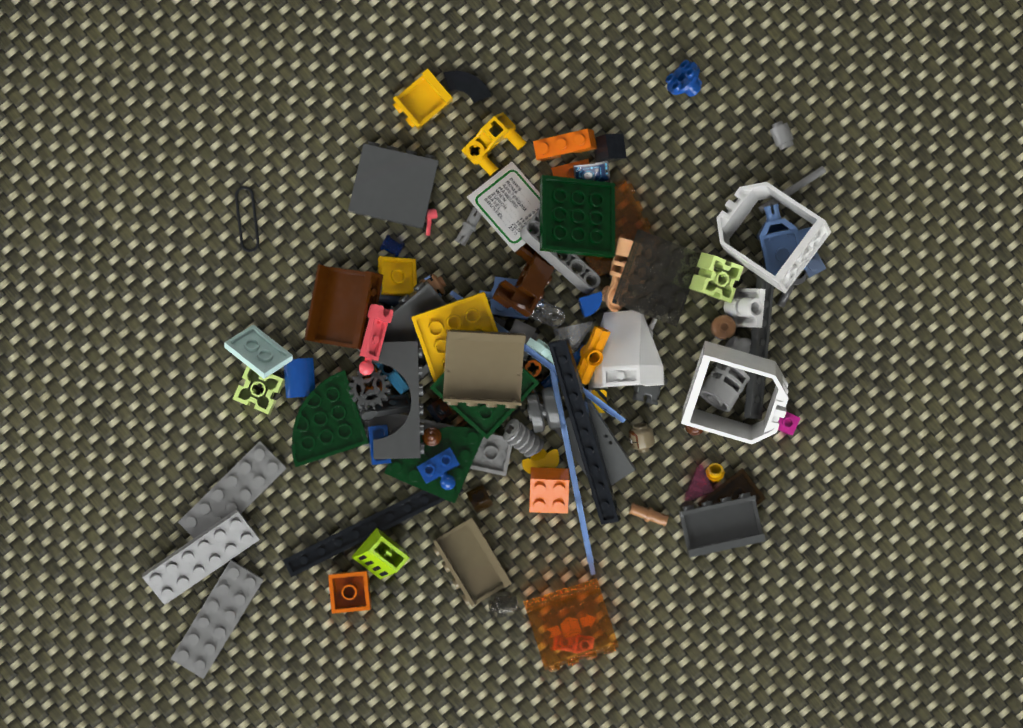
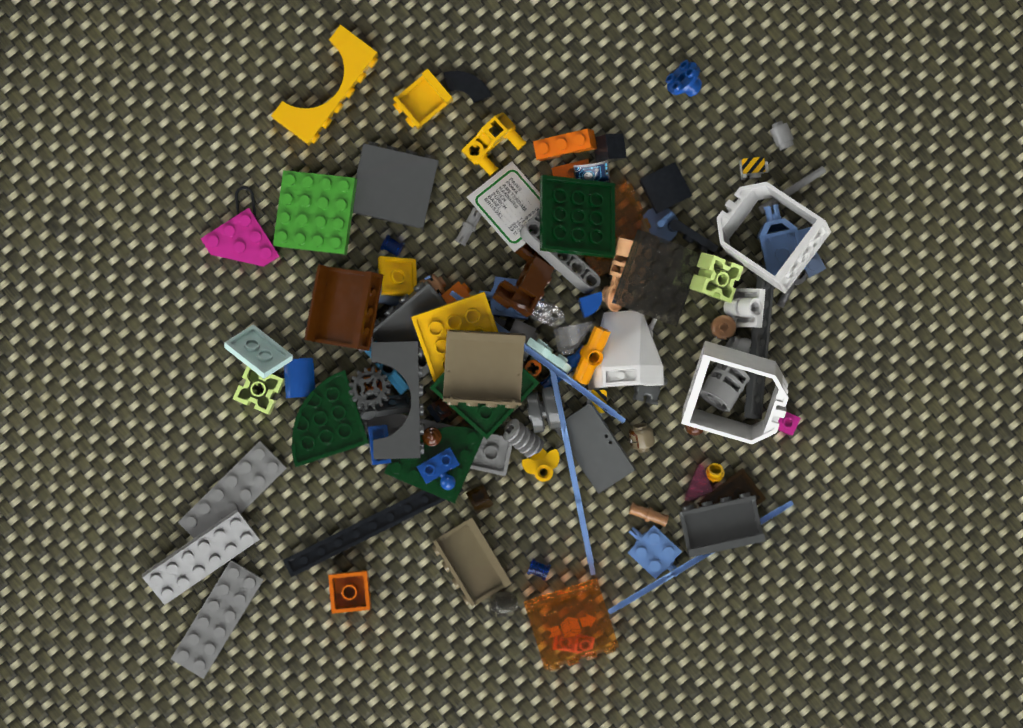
lime slope [352,528,410,579] -> none
coral plate [359,304,394,376] -> none
coral hand [425,208,438,236] -> none
orange brick [529,467,569,514] -> none
black plate [548,338,621,525] -> none
none -> dark pink plate [200,208,280,267]
none -> yellow arch [271,25,378,146]
none -> bright green plate [273,170,357,255]
none -> orange brick [441,281,471,304]
none -> clear blue bush [527,558,551,580]
none -> light blue piece [608,500,794,614]
none -> medium blue plate [628,525,682,579]
none -> black slope [639,162,693,214]
none -> medium blue shield [641,208,678,244]
none -> black plate [667,219,719,254]
none -> brick [739,157,769,180]

